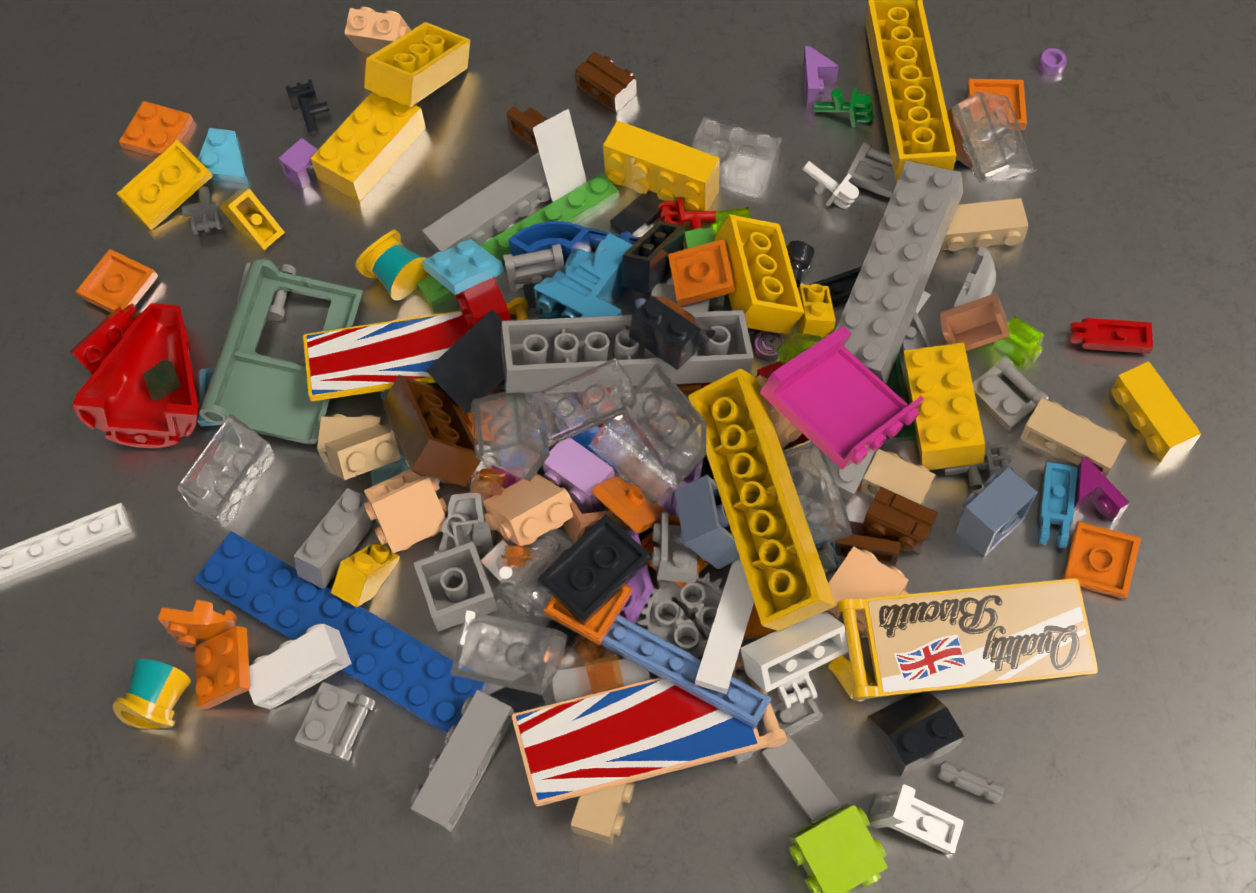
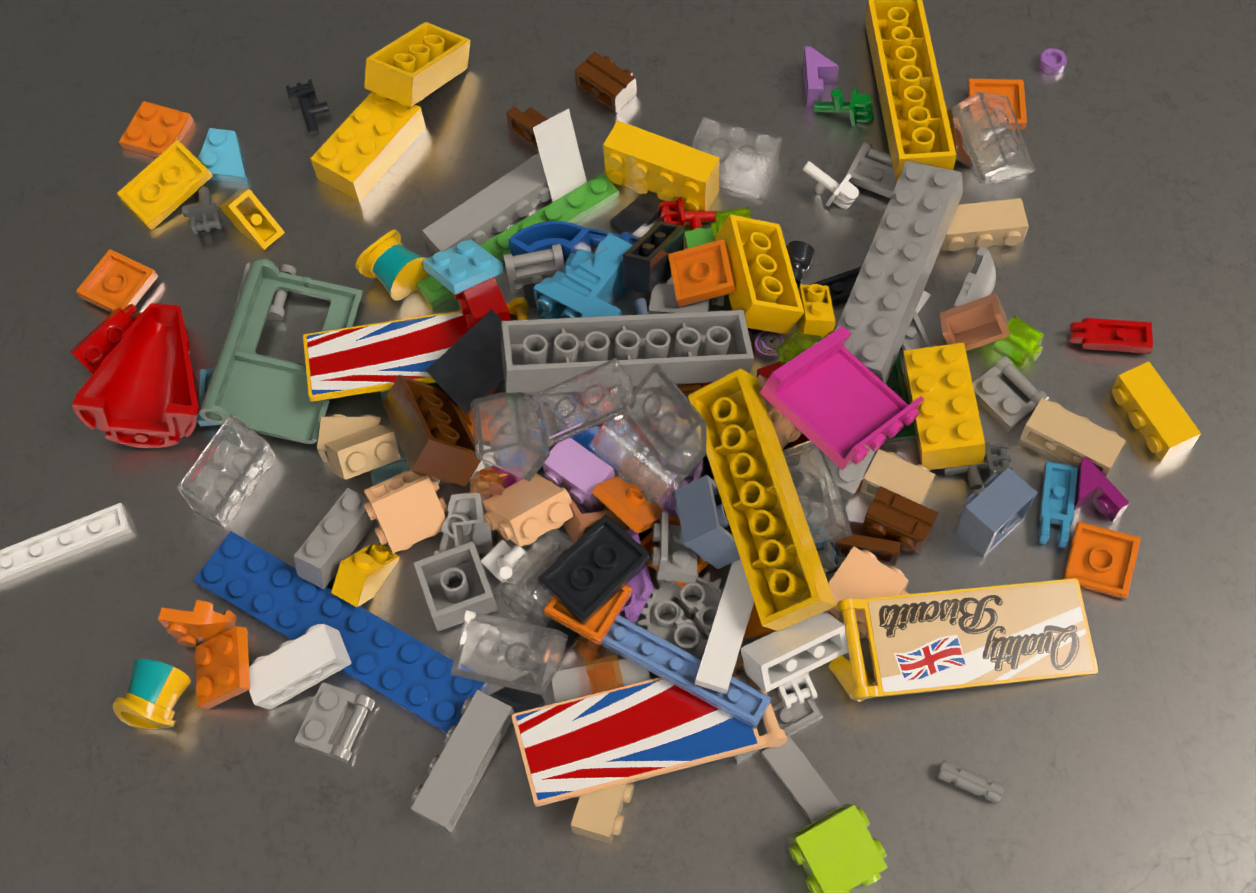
plate [143,359,180,401] -> none
medium lavender panel [278,138,318,189] -> none
light nougat brick [344,7,411,54] -> none
clear orange plate [501,545,533,567] -> none
black slope [629,296,716,370] -> none
white bracket [867,784,964,854] -> none
black slope [868,692,964,776] -> none

